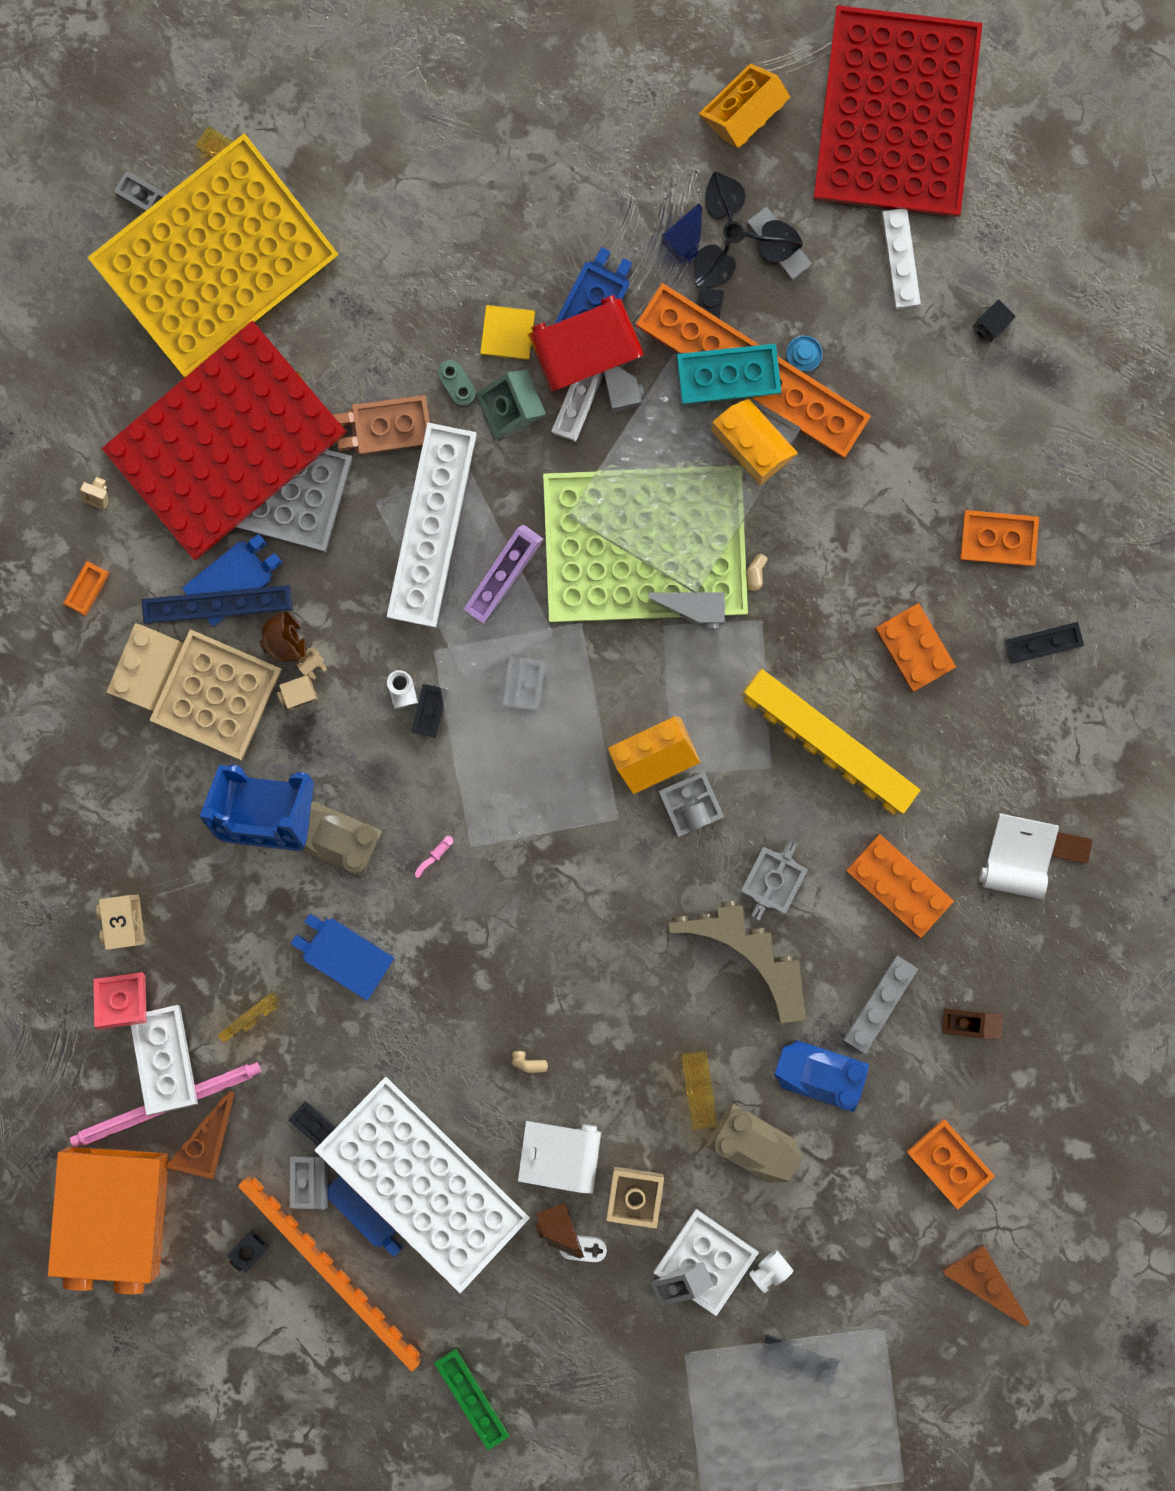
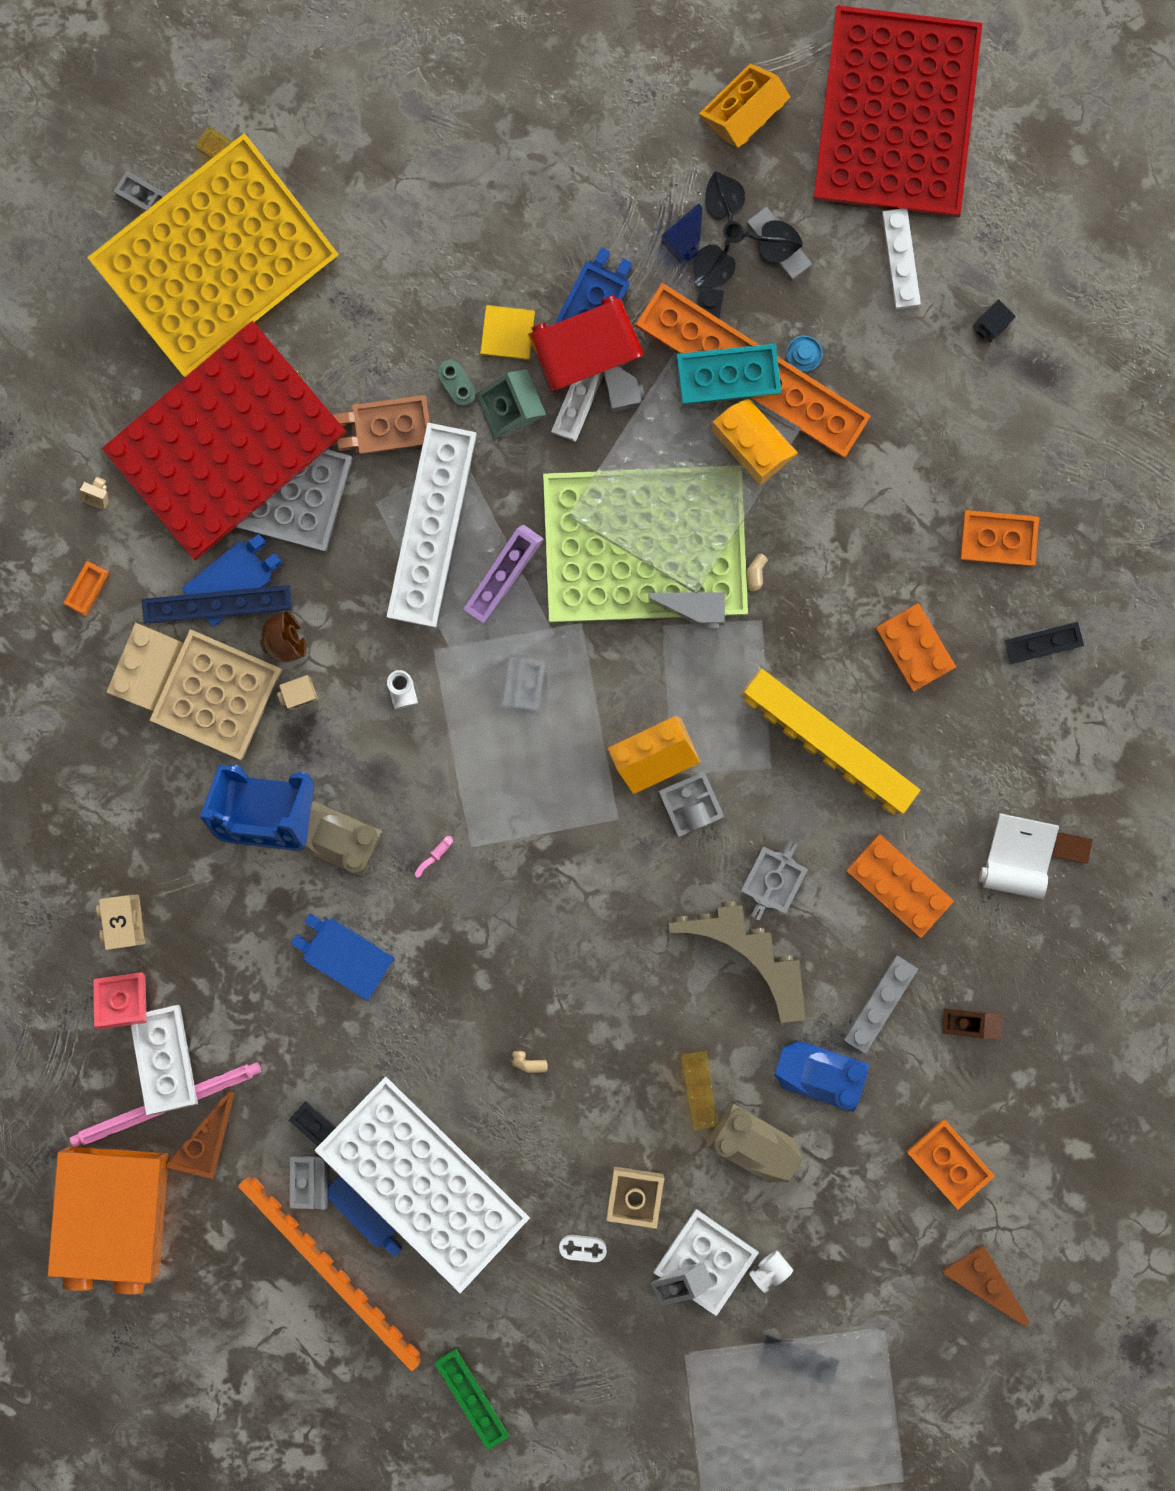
clear yellow plate [218,992,280,1043] -> none
black brick [228,1229,270,1273] -> none
tan tile [294,646,327,680] -> none
black plate [411,684,448,738] -> none
white door [518,1121,601,1193] -> none
reddish brown slope [535,1203,584,1259] -> none

